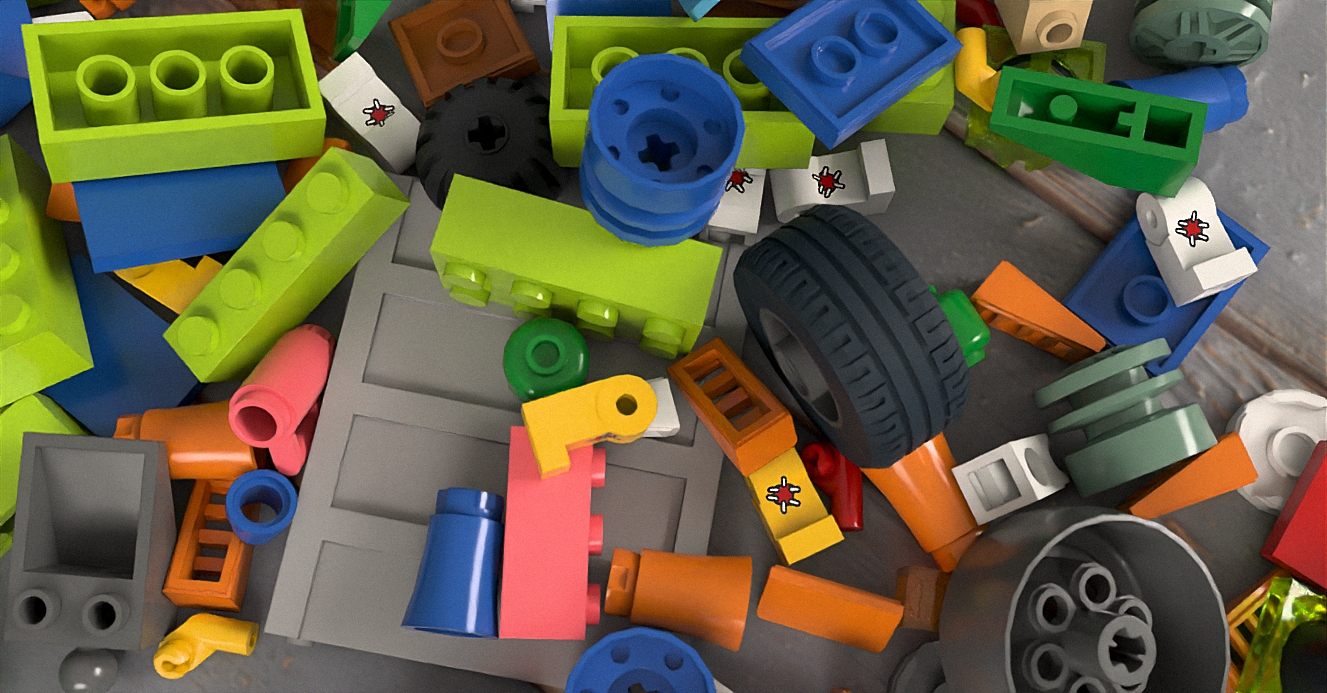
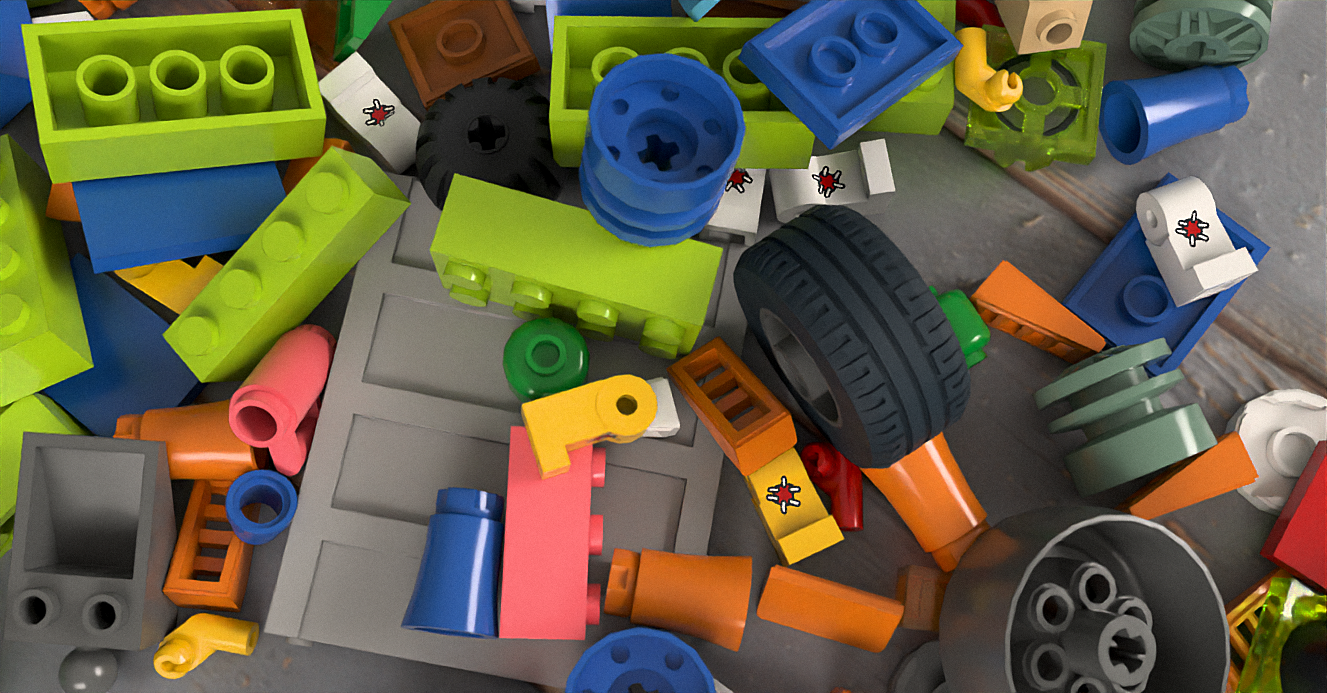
white leg [951,433,1070,526] -> none
green slope [988,65,1209,198] -> none

